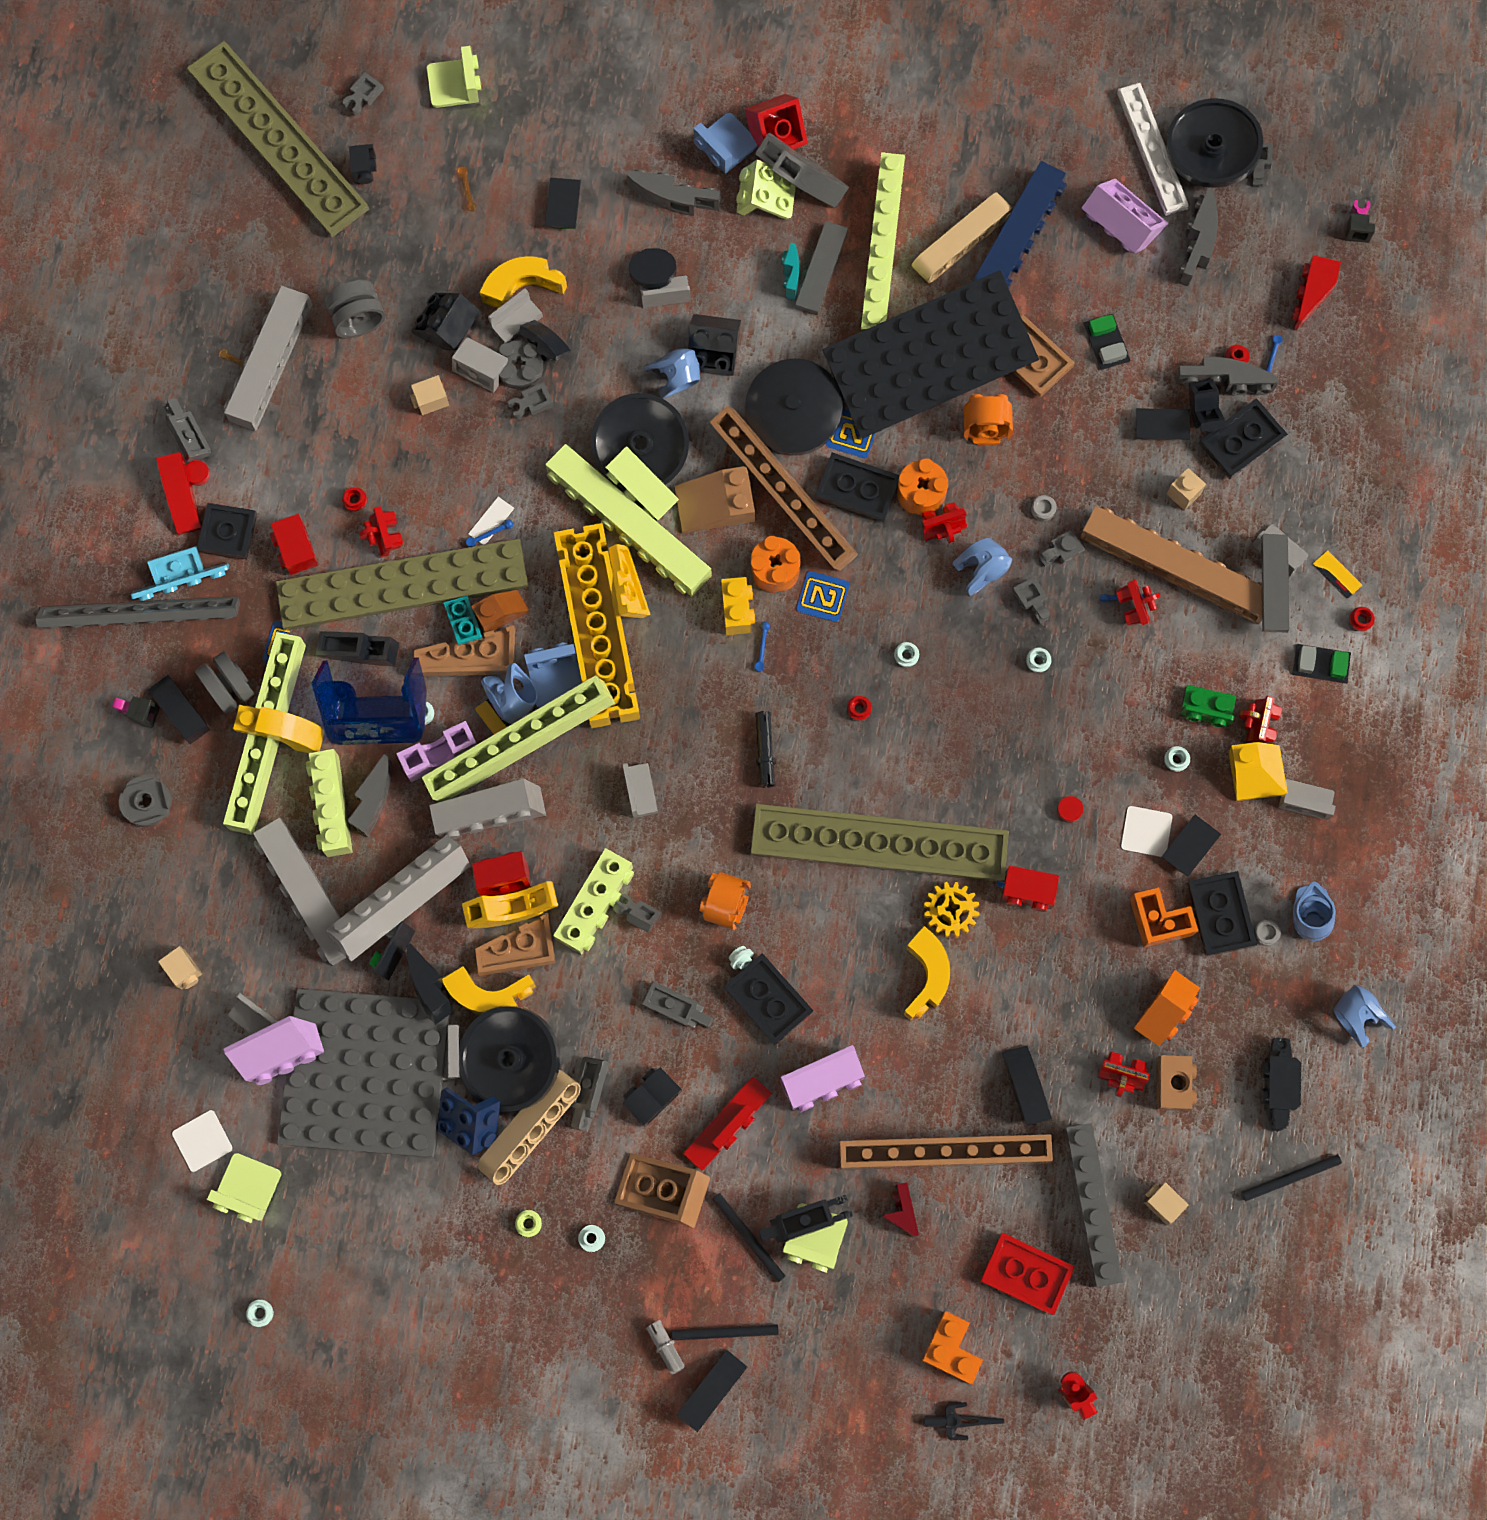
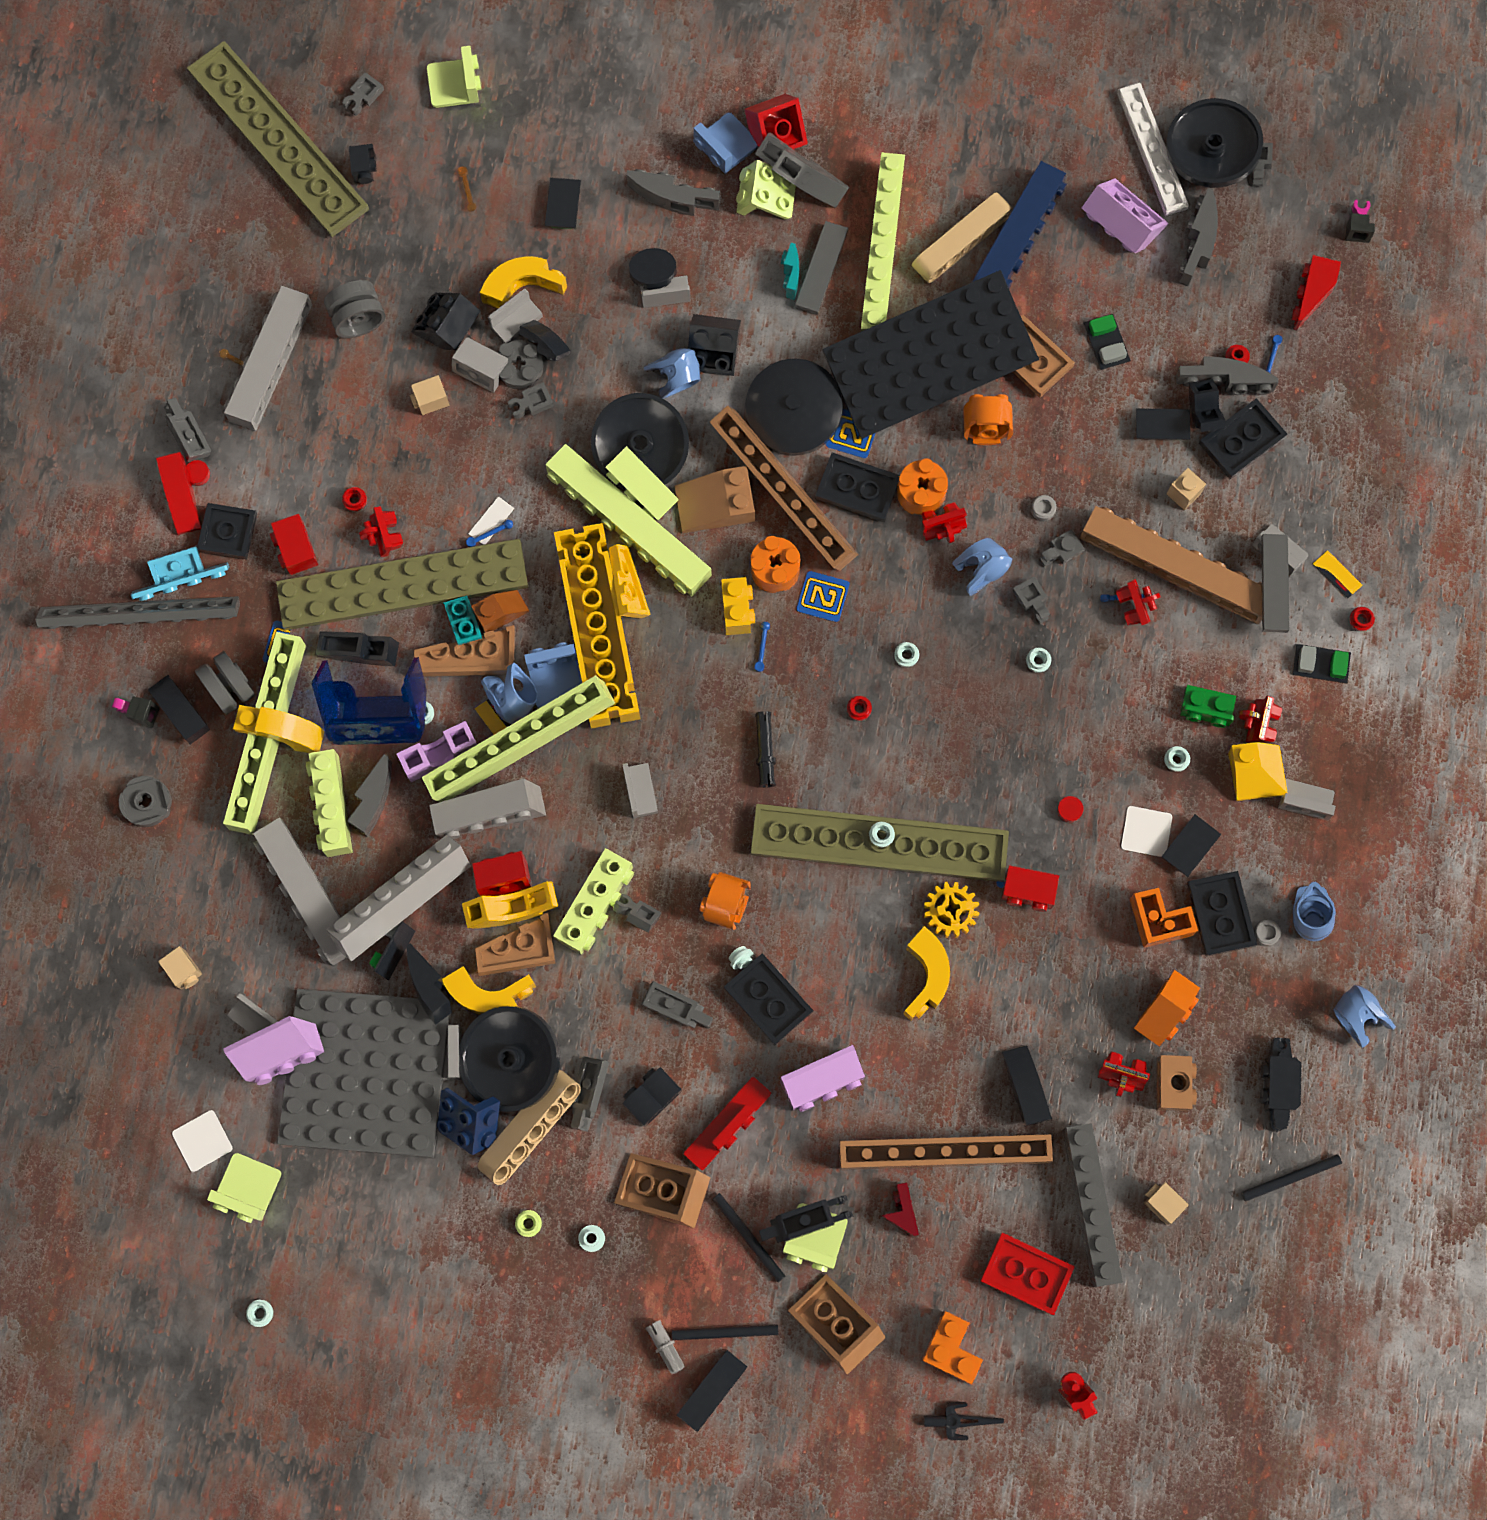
none -> medium nougat slope [788,1274,885,1375]
none -> light aqua plate [869,822,895,847]

